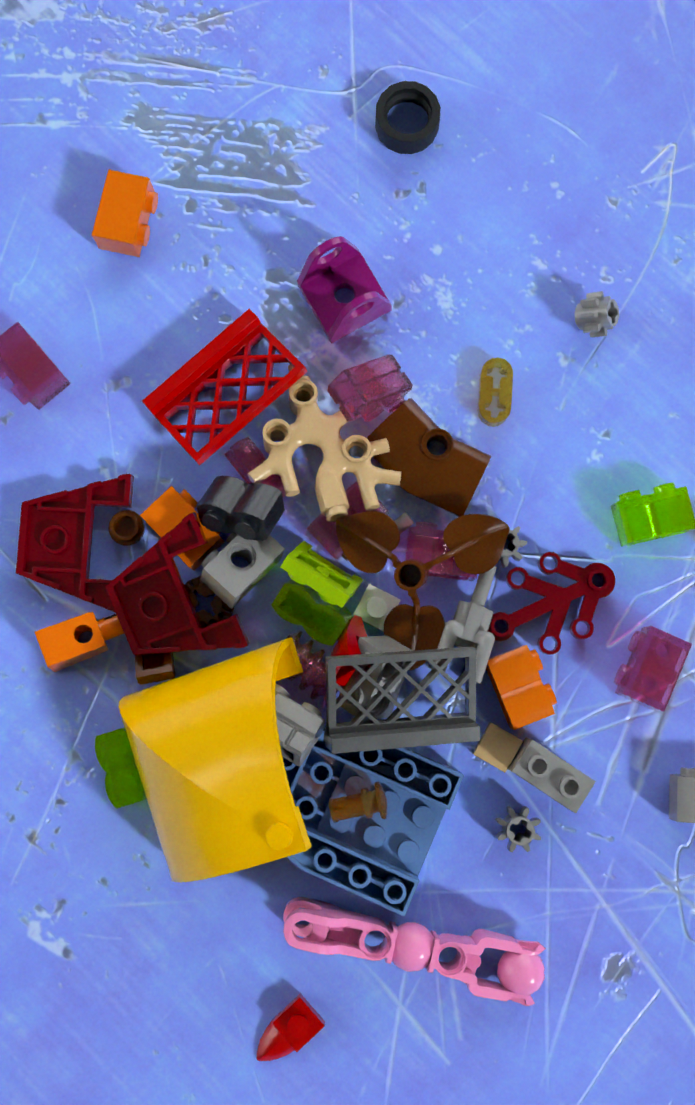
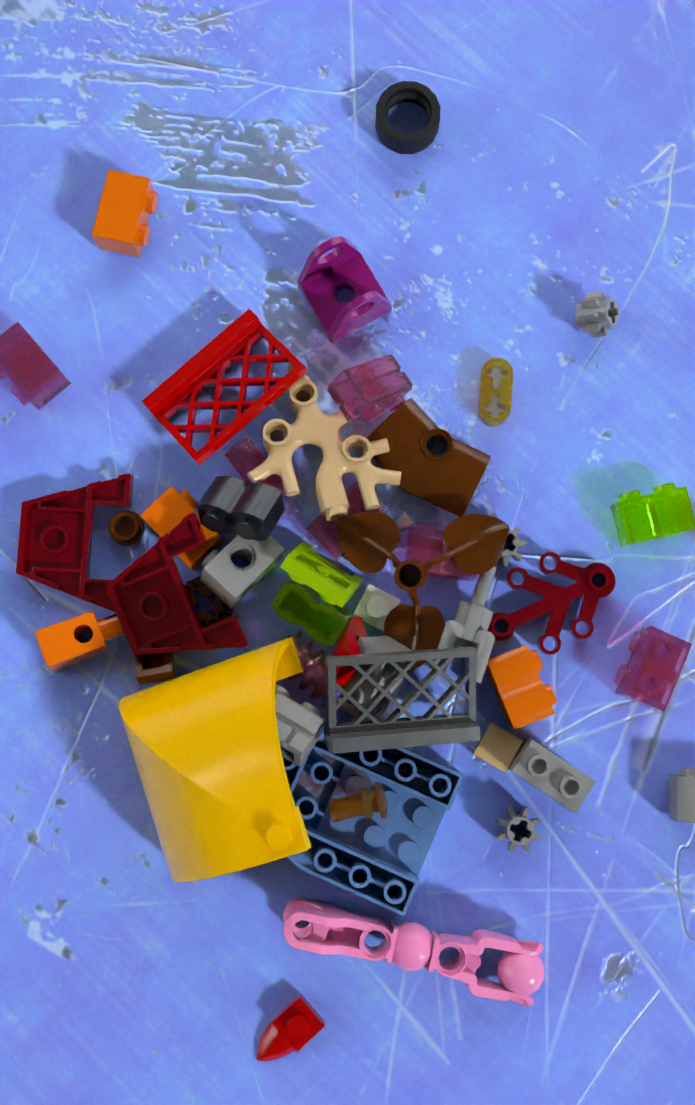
clear neon green brick [95,728,146,809] -> none

